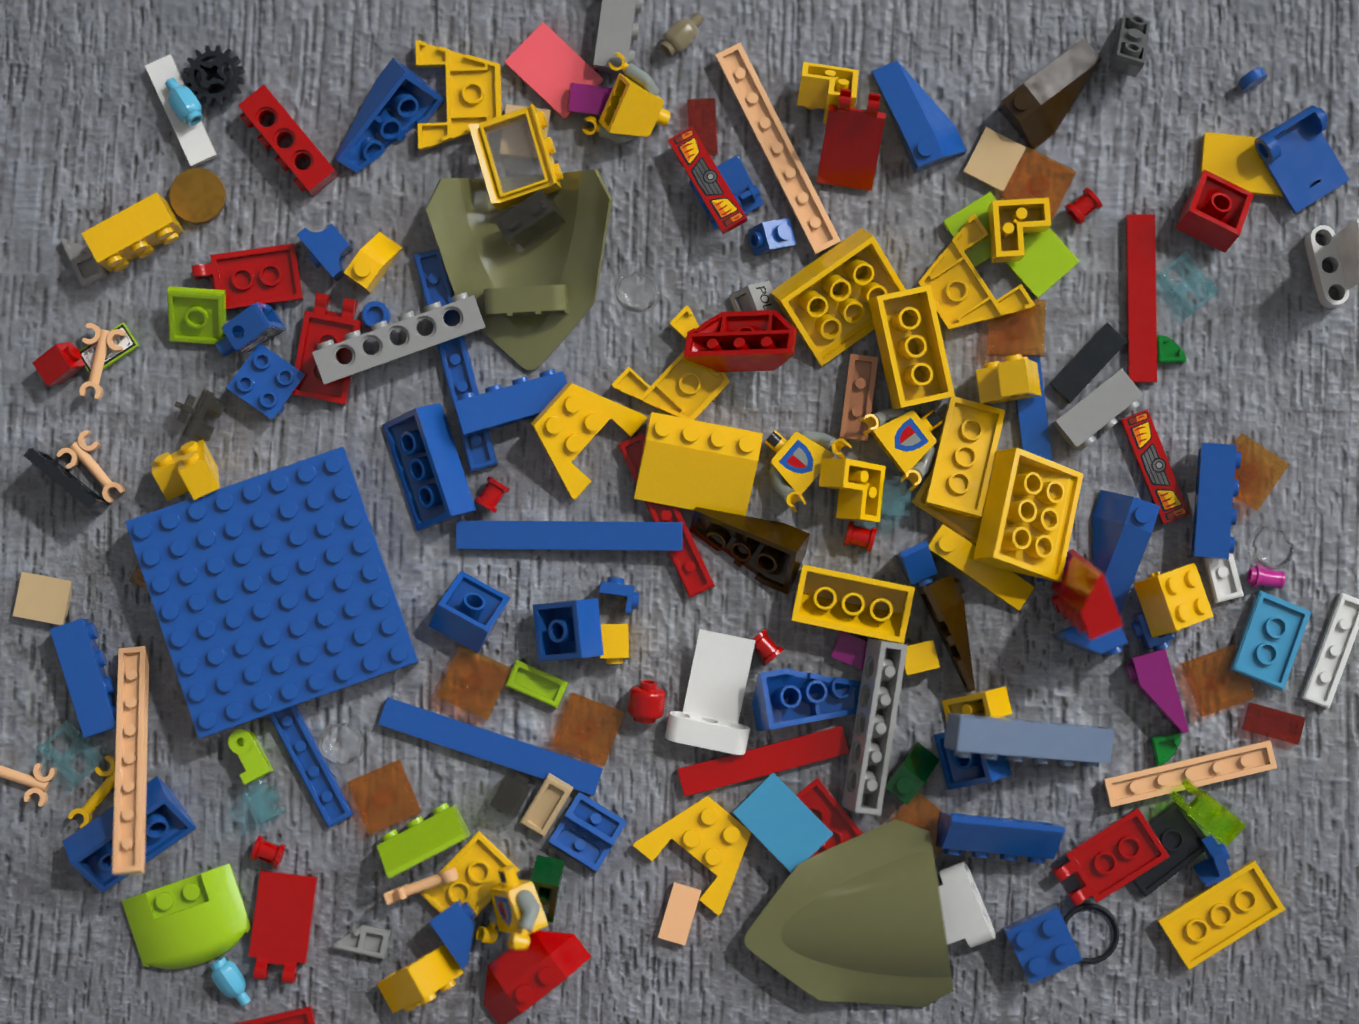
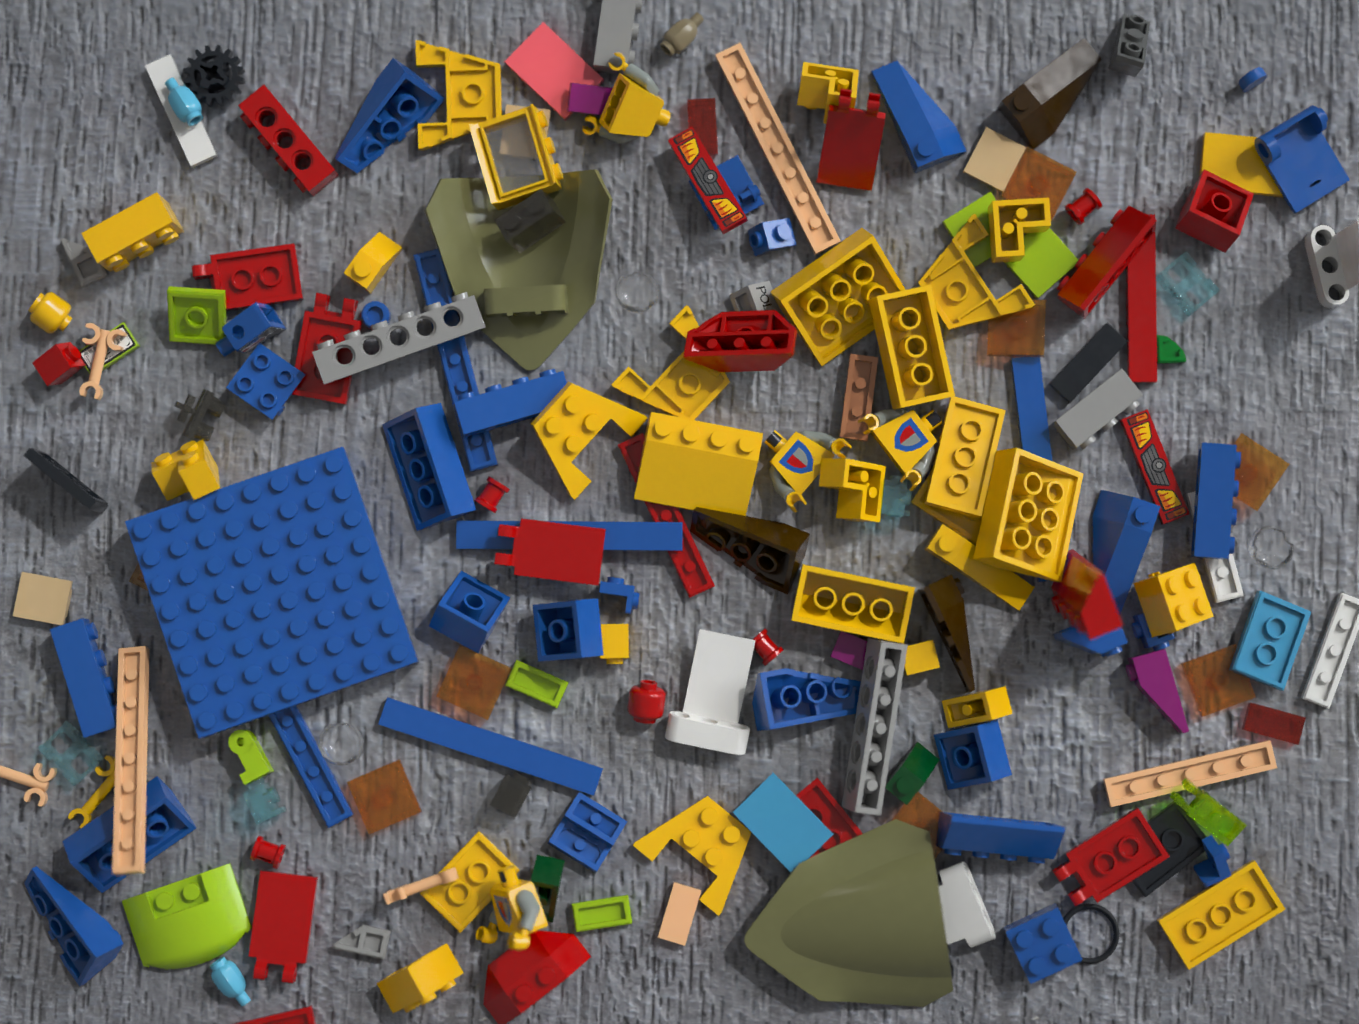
light nougat bar [57,430,126,503] -> none
pearl gold tile [169,167,227,225] -> none
blue brick [297,224,353,282] -> none
lime slope [377,803,471,878] -> none
blue slope [429,899,477,969] -> none
tan tile [520,773,574,837] -> none
clear orange plate [552,692,625,766] -> none
red tile [677,725,849,797] -> none
red bush [843,521,877,552] -> none
blue slope [895,541,938,588] -> none
sand blue brick [944,713,1114,768] -> none
yellow brick [976,355,1042,405] -> none
green tile [1150,732,1180,766] -> none
dark pink pin [1247,565,1285,589] -> none
none -> blue wedge [24,866,124,986]
none -> yellow head [28,292,72,334]
none -> red tile [494,518,606,586]
none -> lime tile [572,894,633,932]
none -> red slope [1057,206,1157,319]

